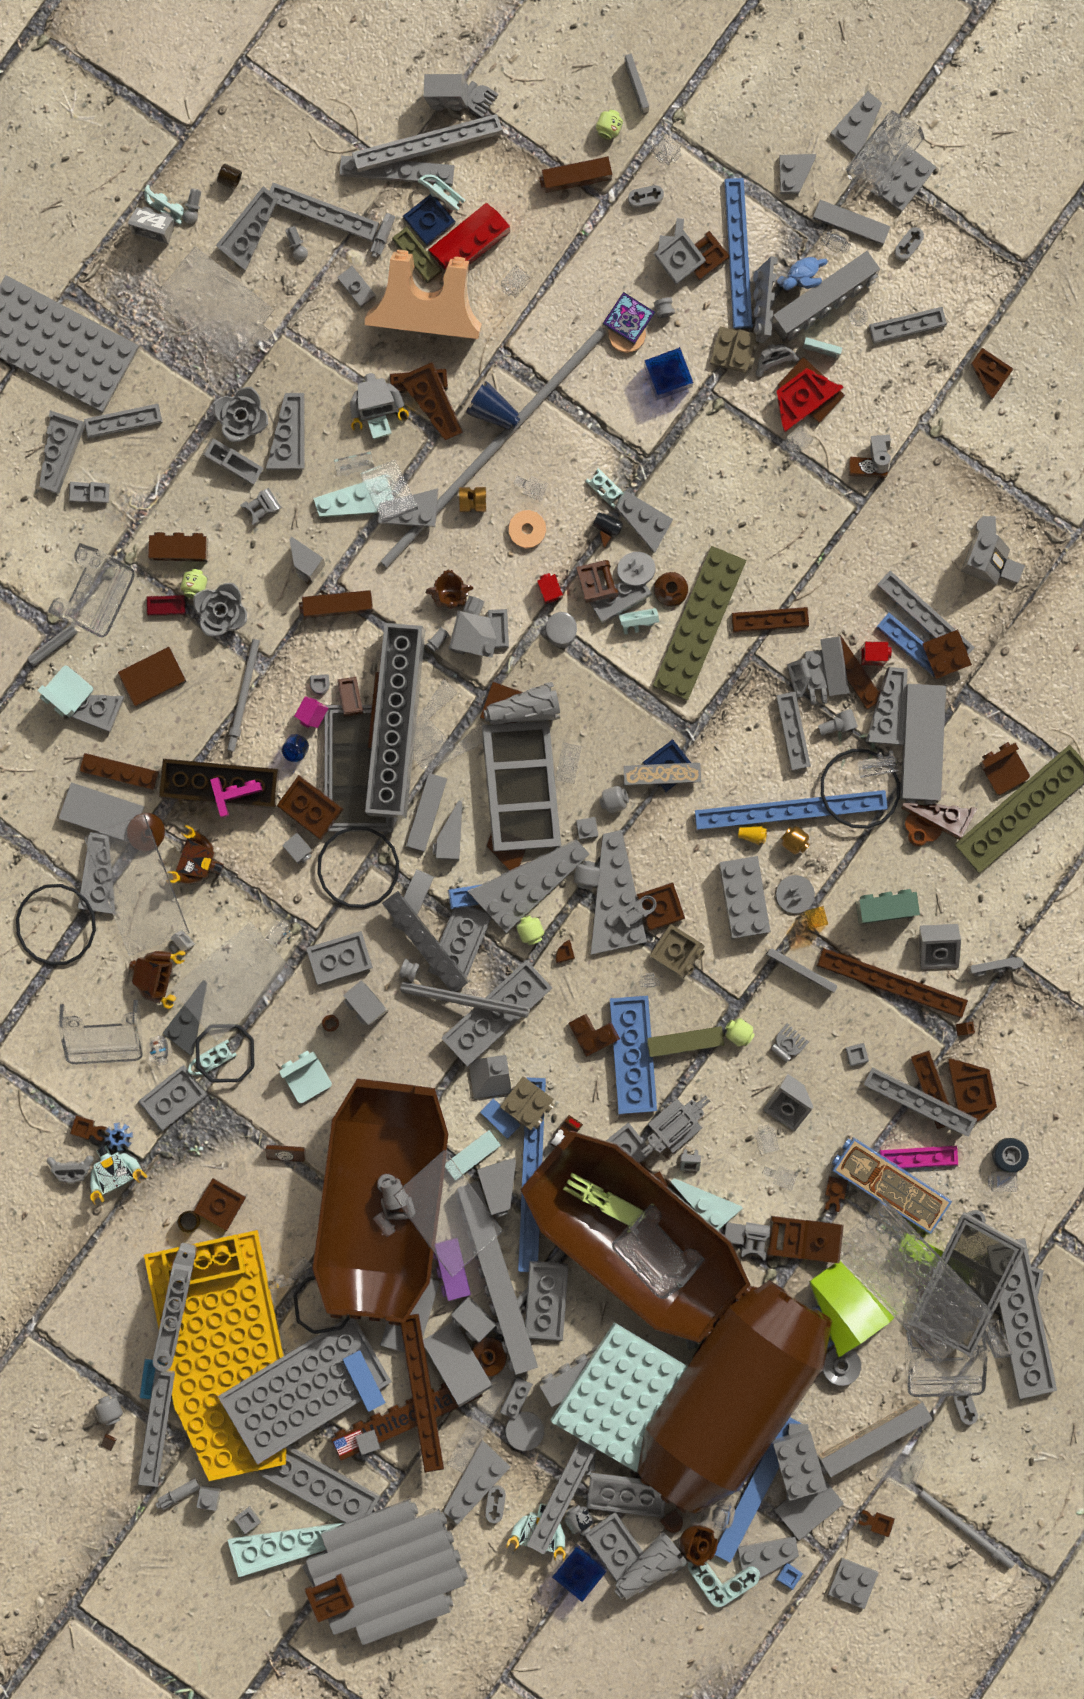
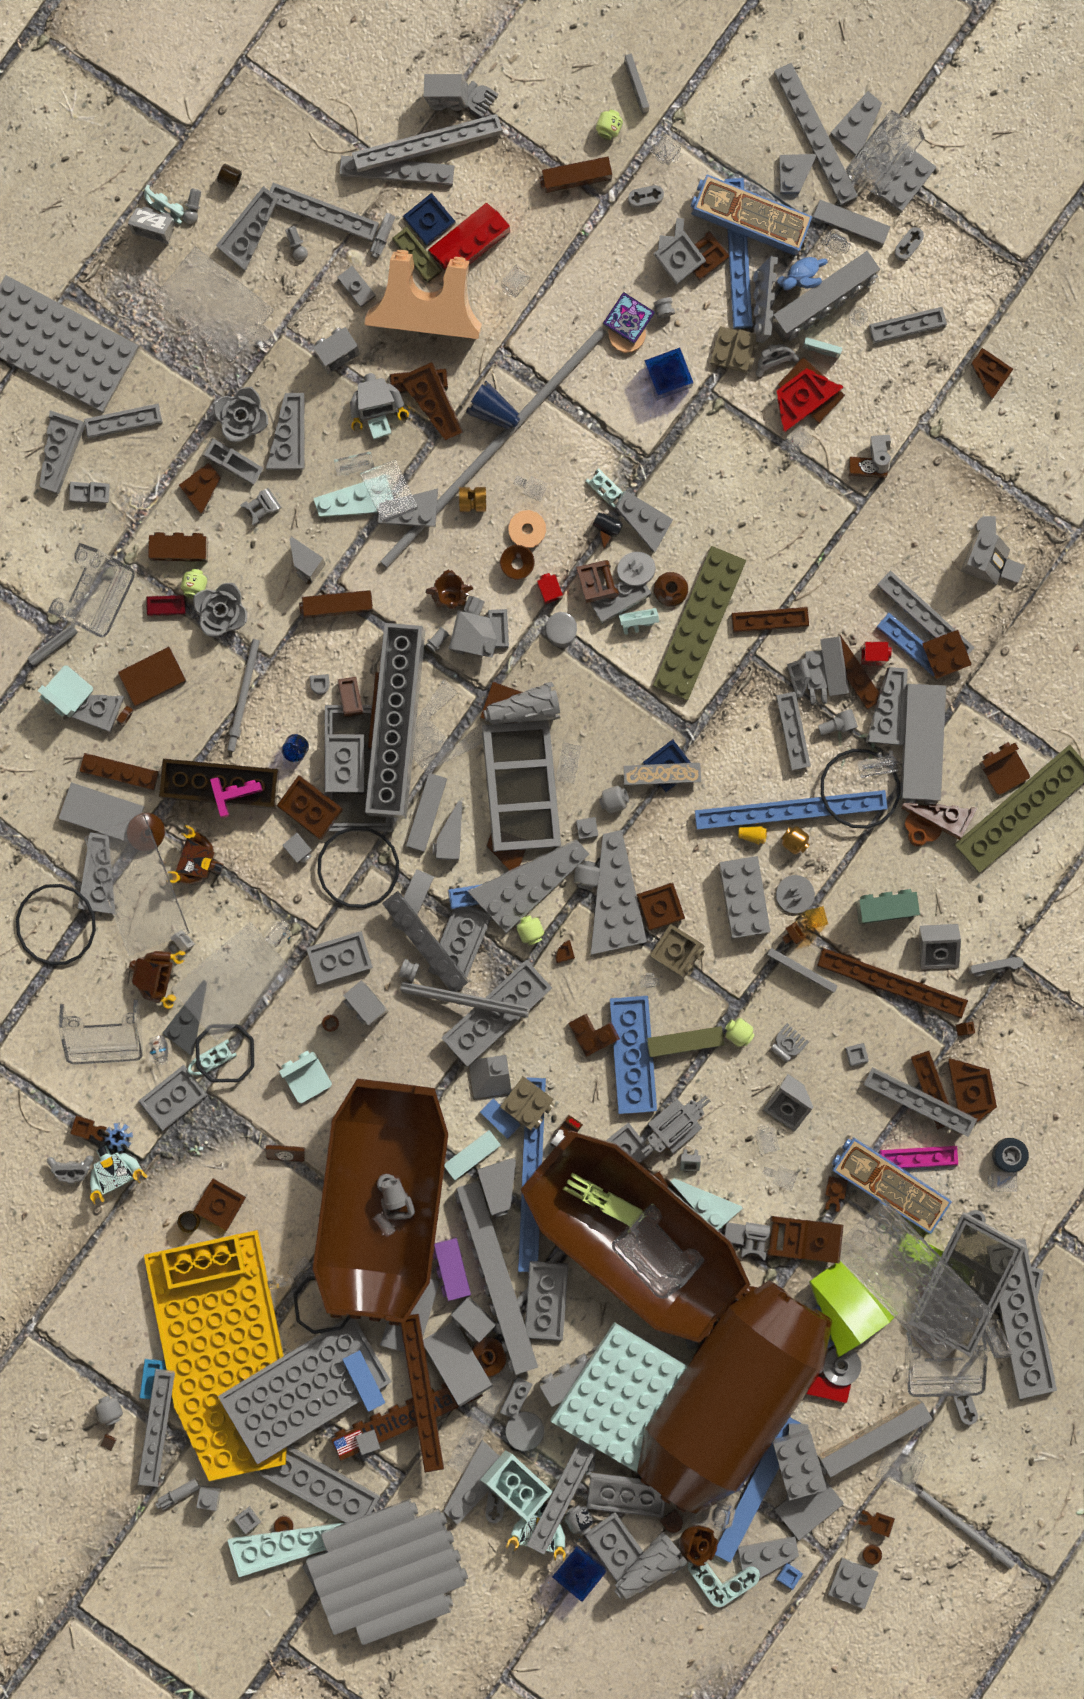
light grey piece [153,1243,197,1371] -> none
dark pink brick [294,696,328,728] -> none
reddish brown plate [305,1573,355,1622] -> none
clear piece [393,1150,503,1277] -> none
light aqua piece [418,175,465,212] -> none
light grey piece [619,896,656,928] -> none
none -> reddish brown tile [116,706,133,726]
none -> reddish brown wing [179,463,221,515]
none -> reddish brown tile [274,1515,294,1532]
none -> light grey brick [313,327,360,374]
none -> light grey plate [325,734,364,793]
none -> light aqua brick [480,1450,553,1522]
none -> reddish brown piece [500,545,535,580]
none -> brick [690,174,812,256]
none -> light grey plate [774,63,858,206]
none -> reddish brown tile [782,922,806,944]
none -> red tile [807,1376,851,1403]
none -> reddish brown tile [862,1544,882,1565]

